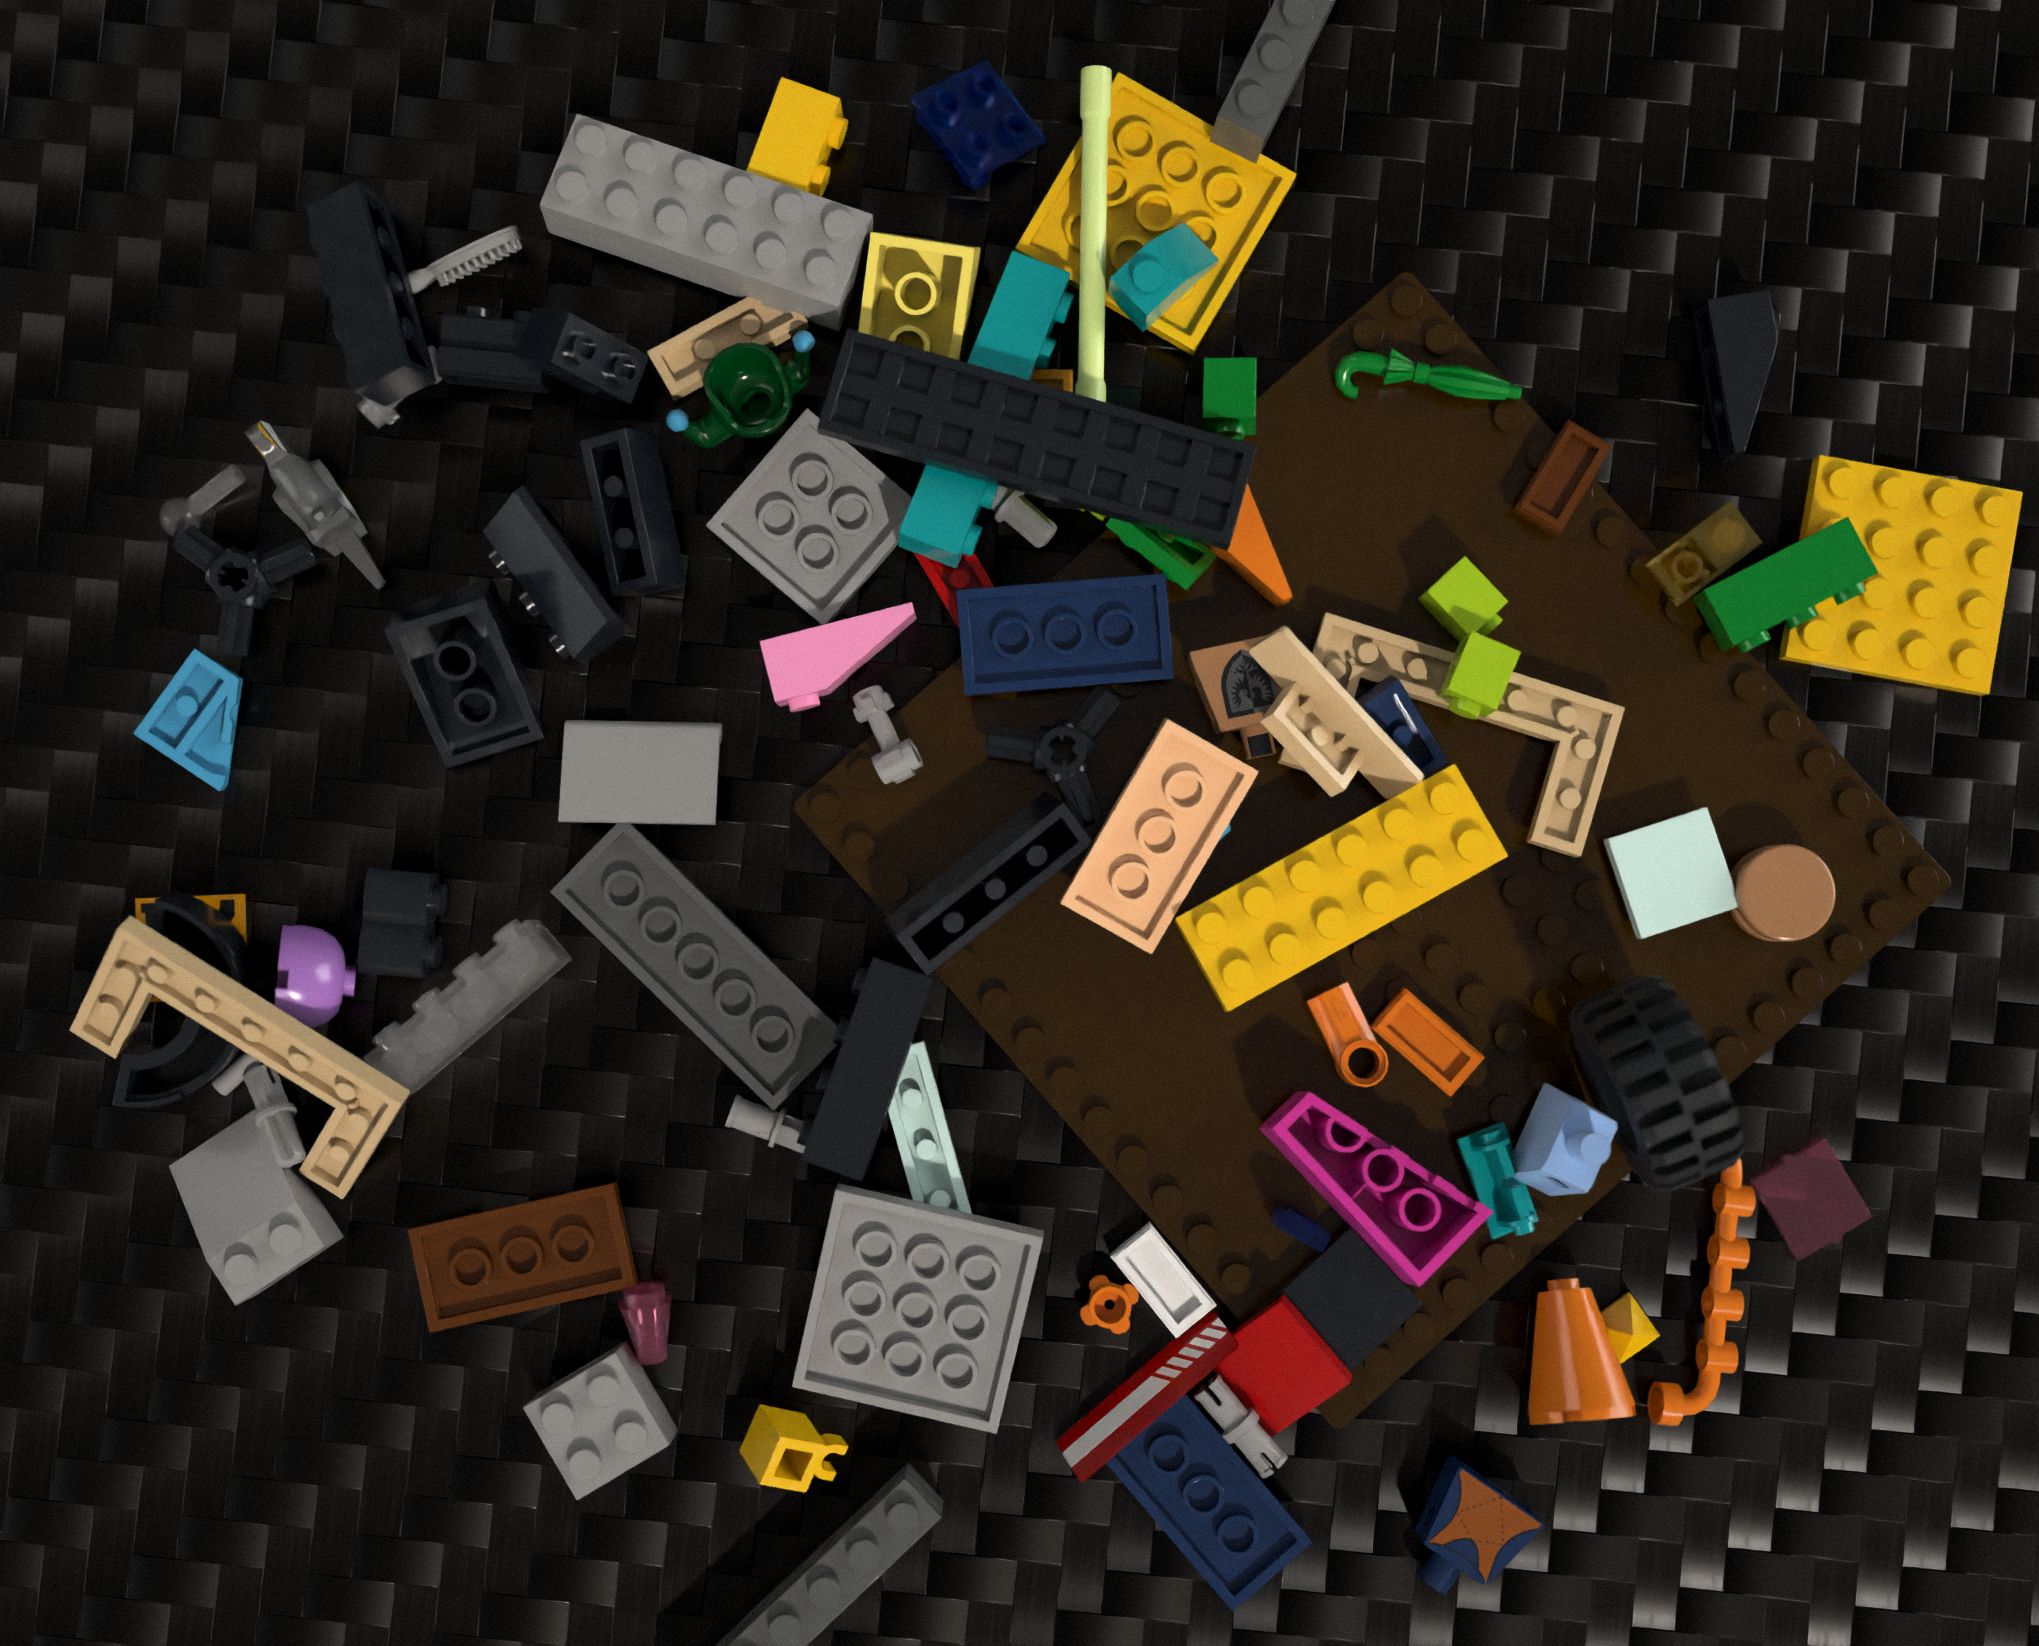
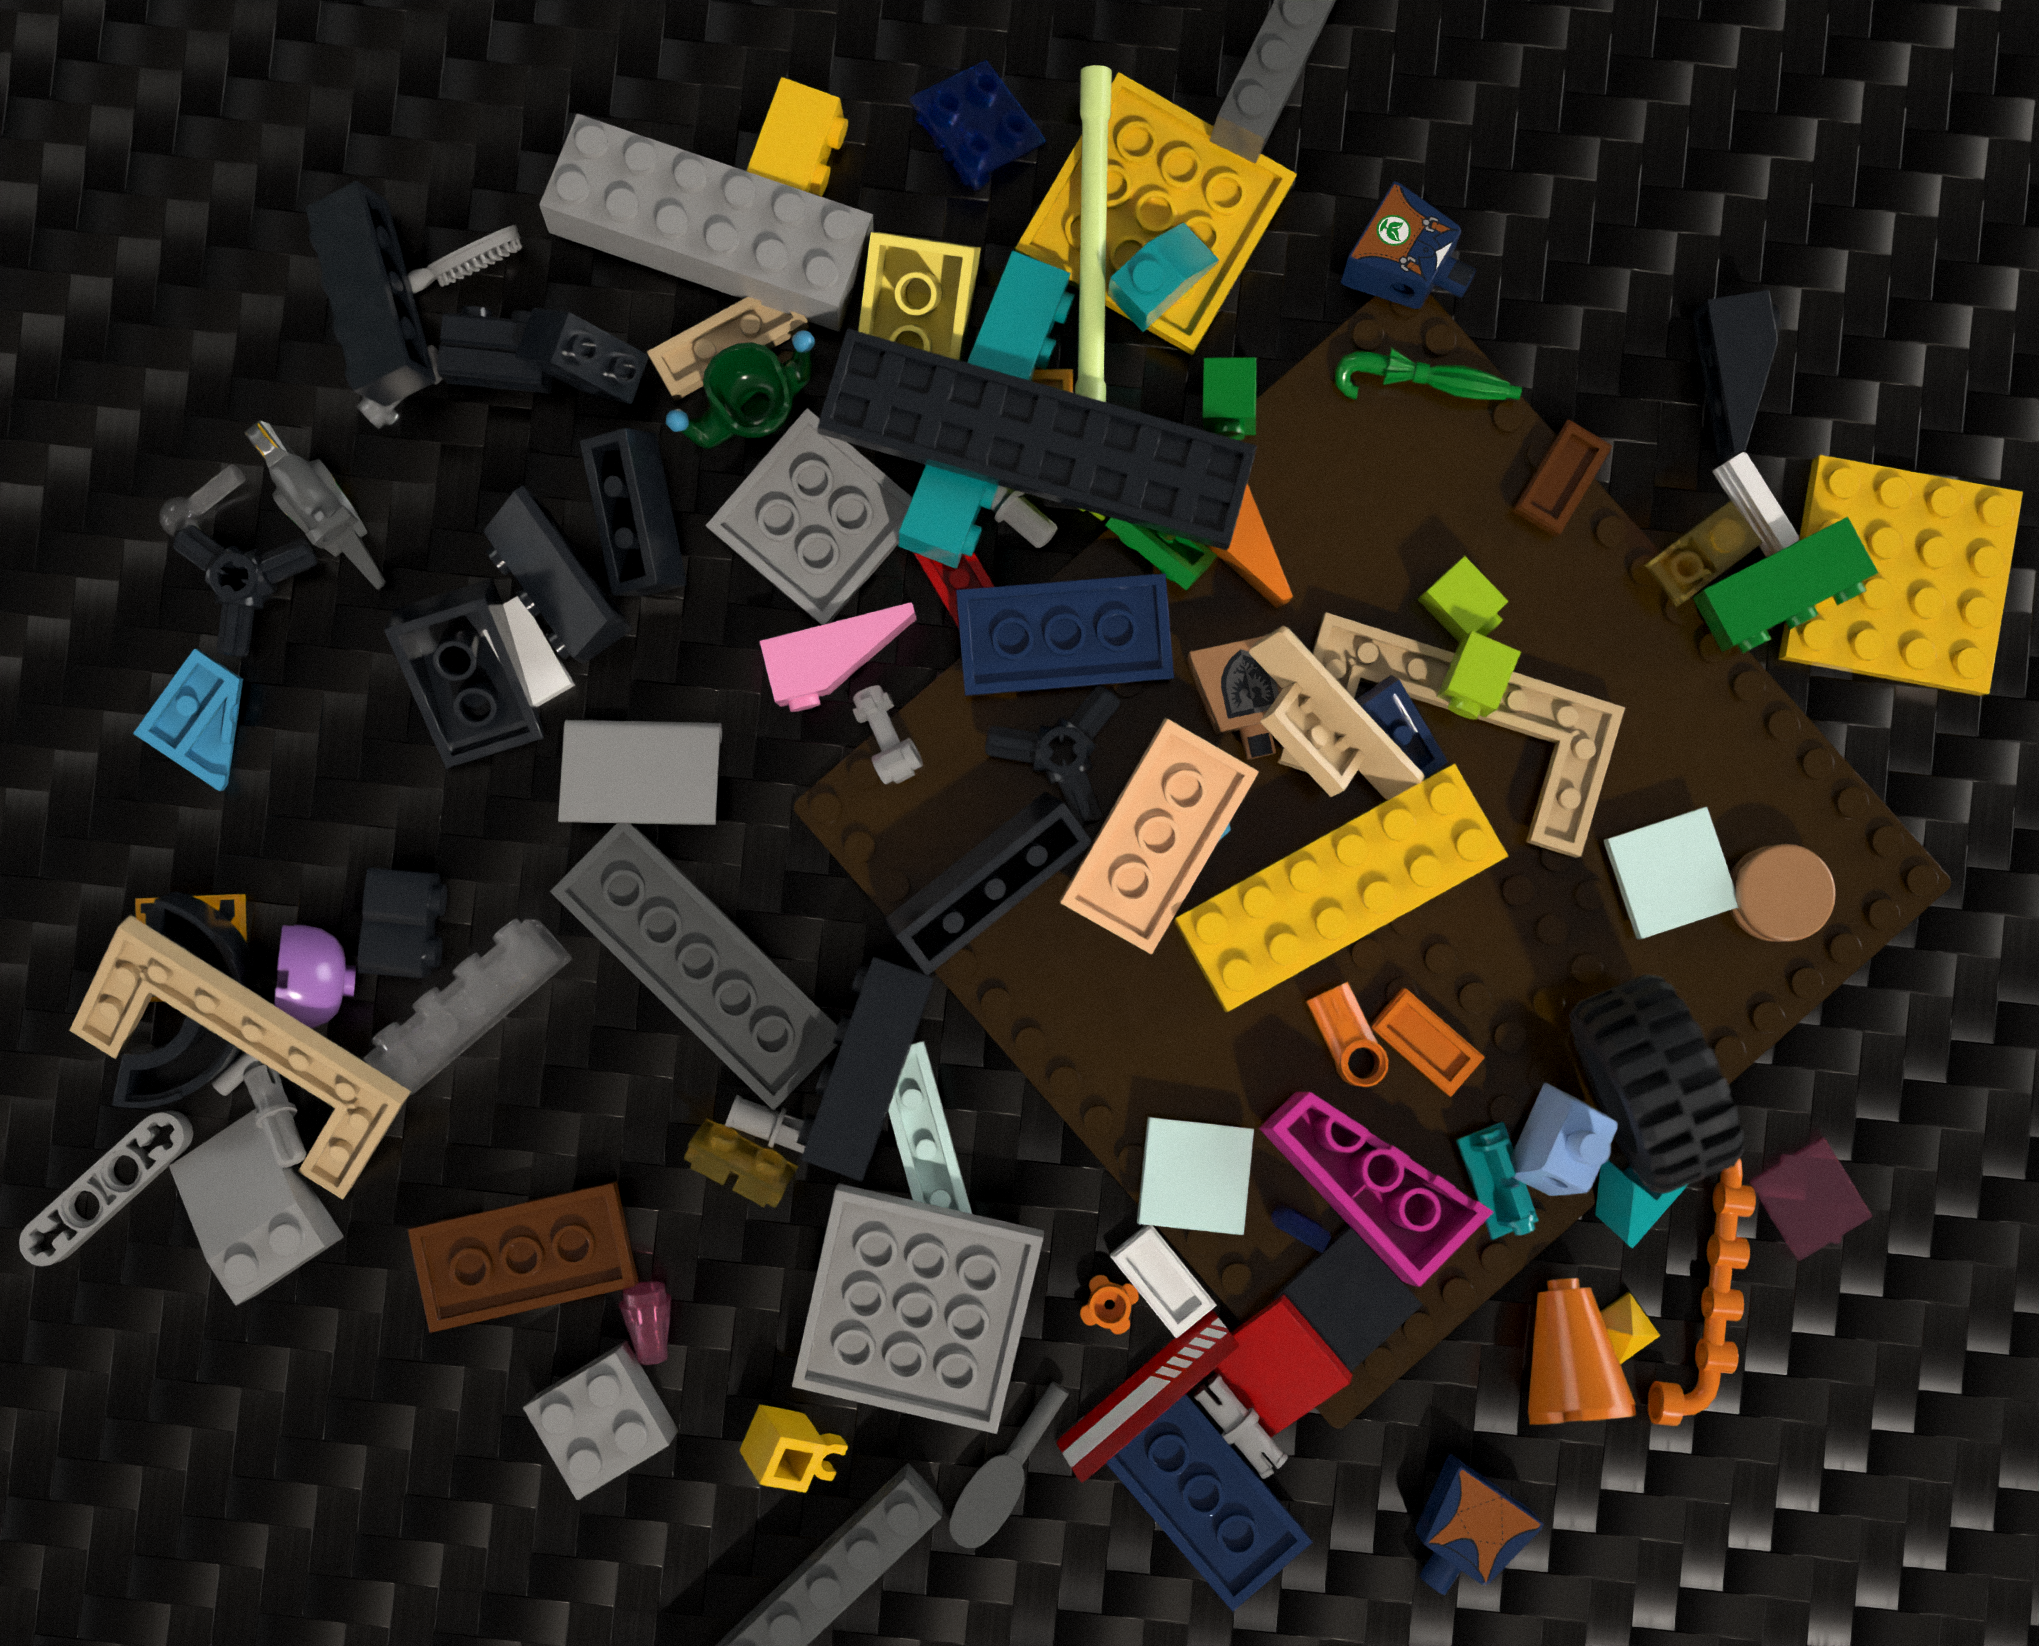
none -> light grey beam [19,1110,193,1266]
none -> white tile [483,596,575,707]
none -> clear yellow hinge [684,1118,798,1208]
none -> dark grey piece [949,1381,1069,1548]
none -> light aqua tile [1137,1117,1254,1235]
none -> torso [1341,181,1476,309]
none -> teal slope [1595,1159,1689,1248]
none -> white tile [1712,452,1799,558]

